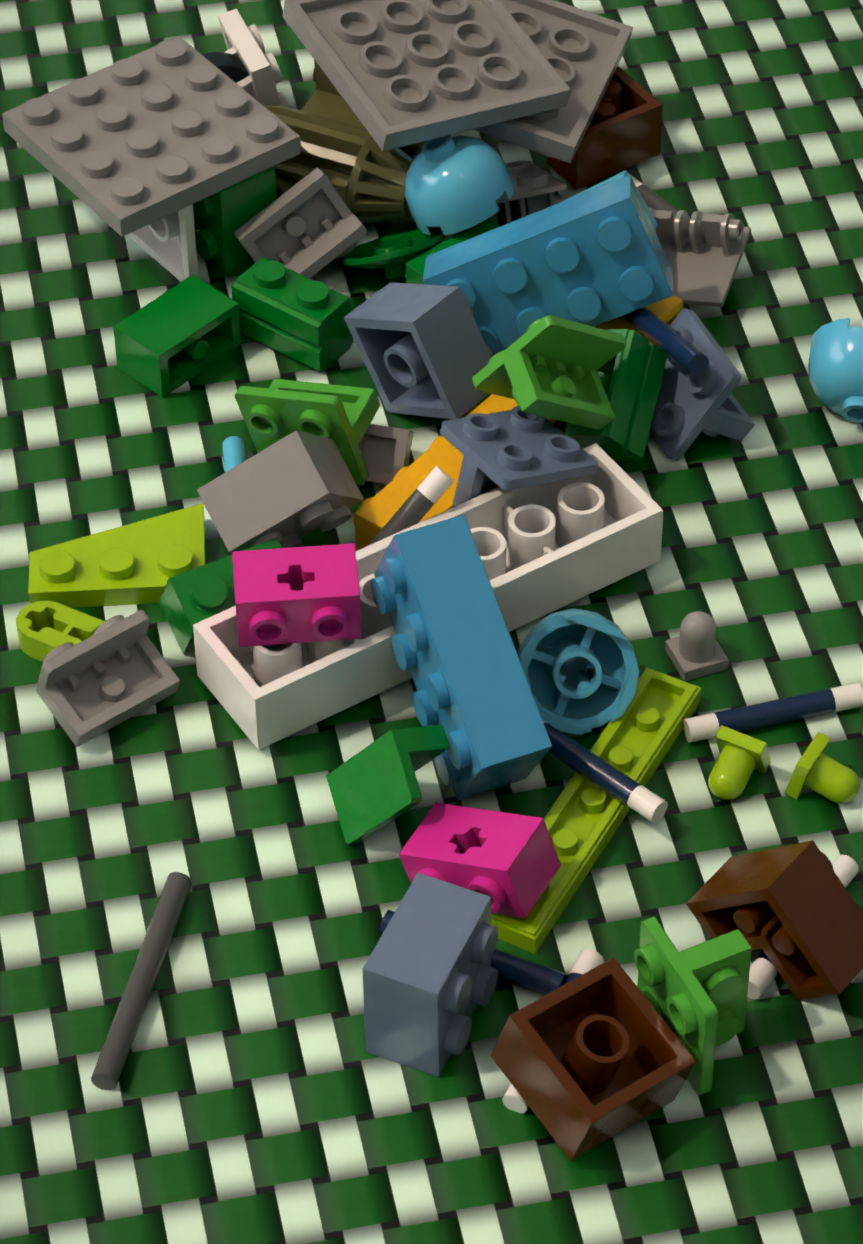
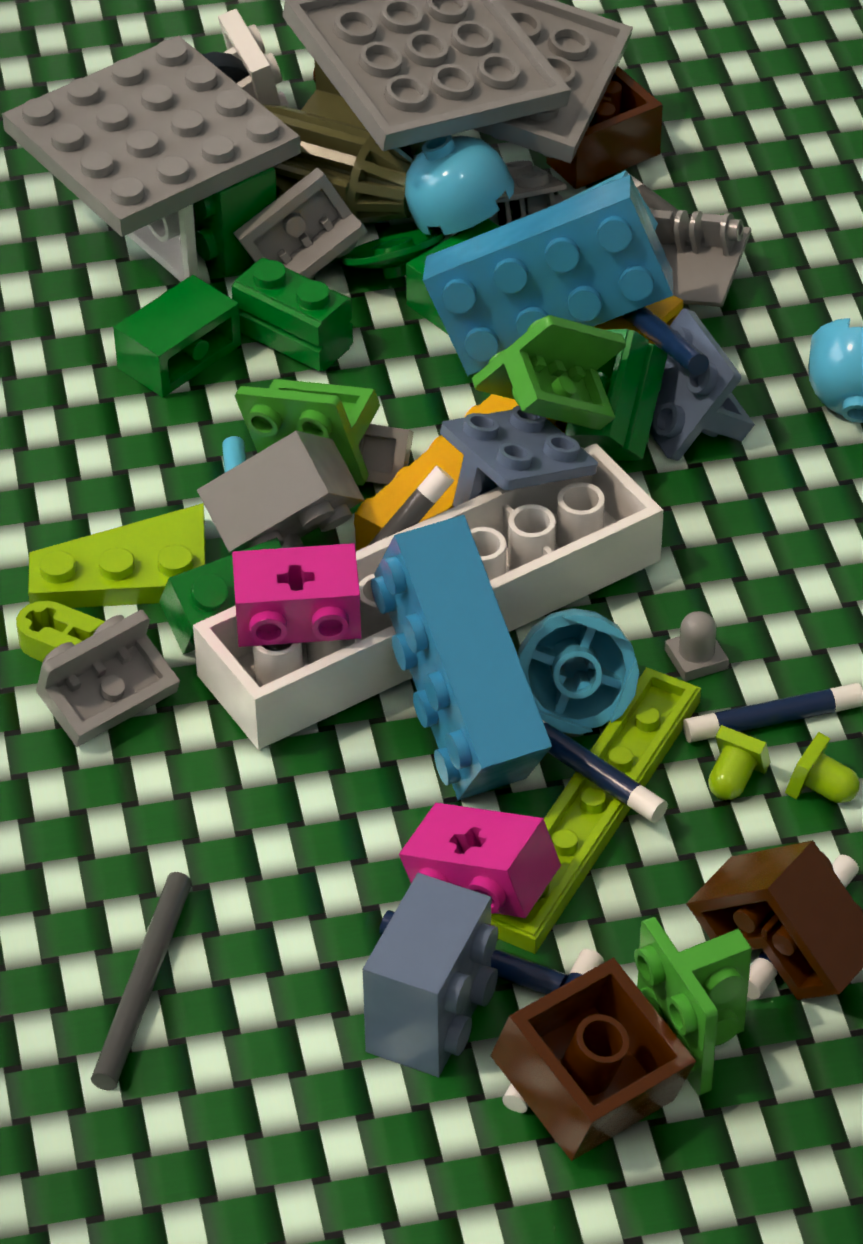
green panel [326,724,450,844] -> none
sand blue brick [344,282,494,419] -> none

